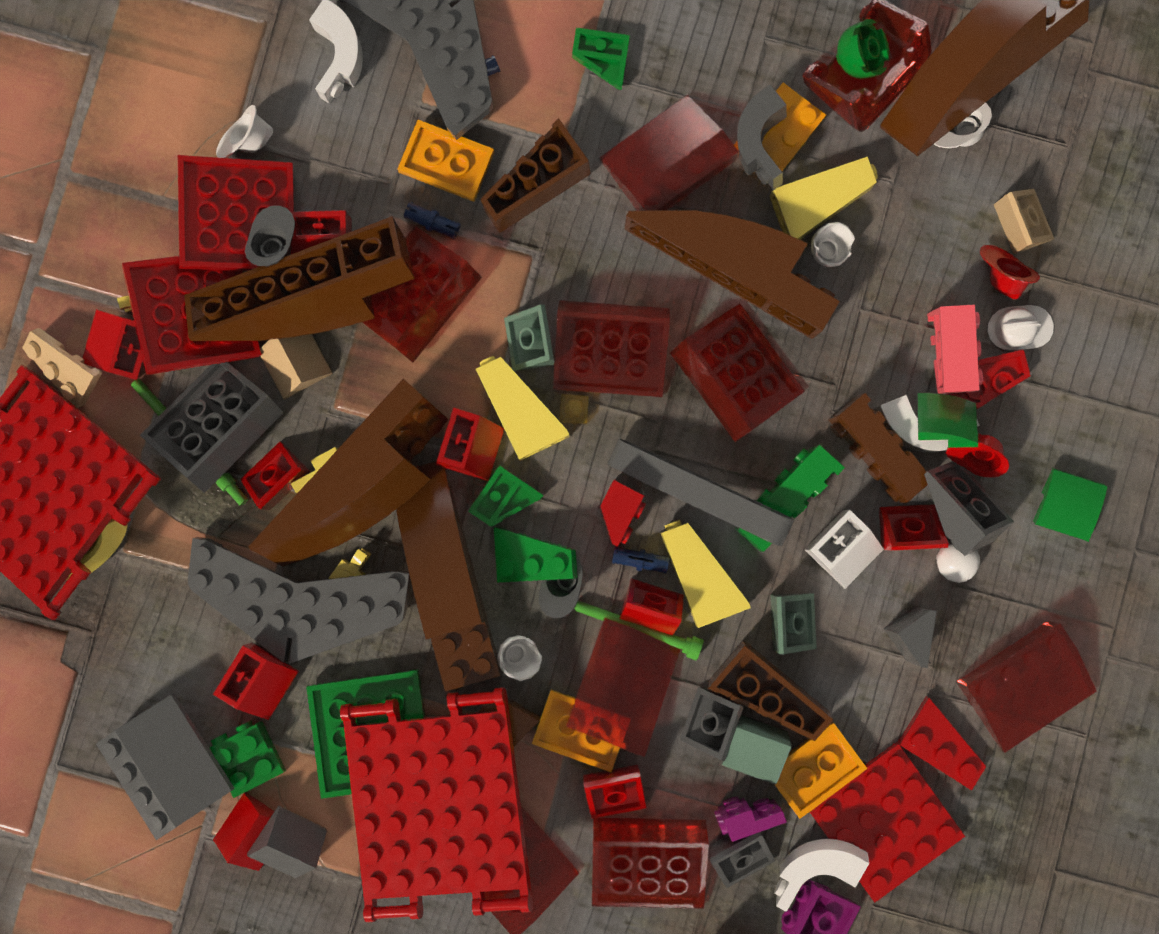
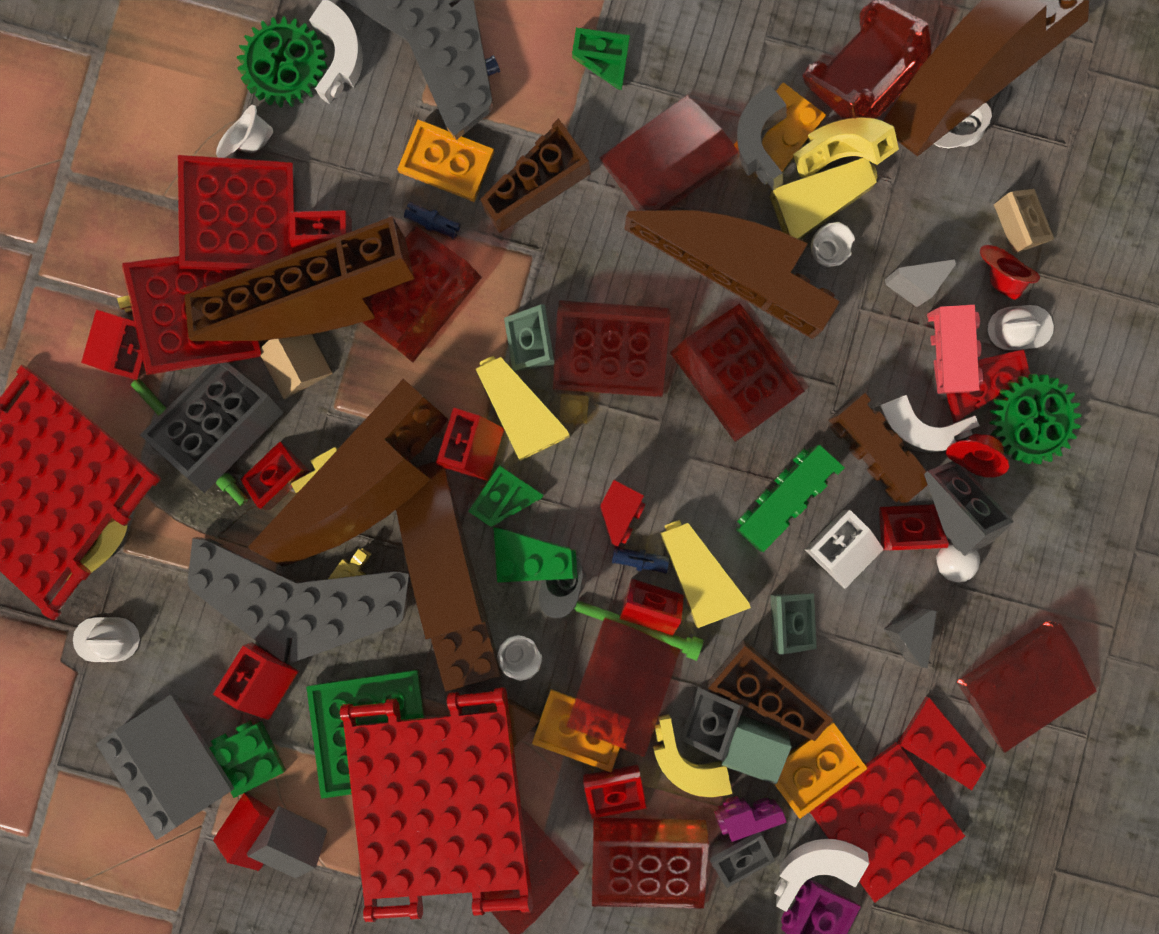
tan wing [22,328,102,408] -> none
dark grey piece [245,205,295,266] -> none
dark grey beam [608,439,794,546] -> none
green cylinder [836,19,889,79] -> none
green slope [918,393,978,448] -> none
green slope [1033,468,1107,542] -> none
none -> white piece [73,617,140,662]
none -> green gear [237,16,328,108]
none -> light yellow arch [653,714,732,797]
none -> light yellow arch [793,118,899,178]
none -> light grey slope [885,259,956,307]
none -> green gear [989,374,1082,464]

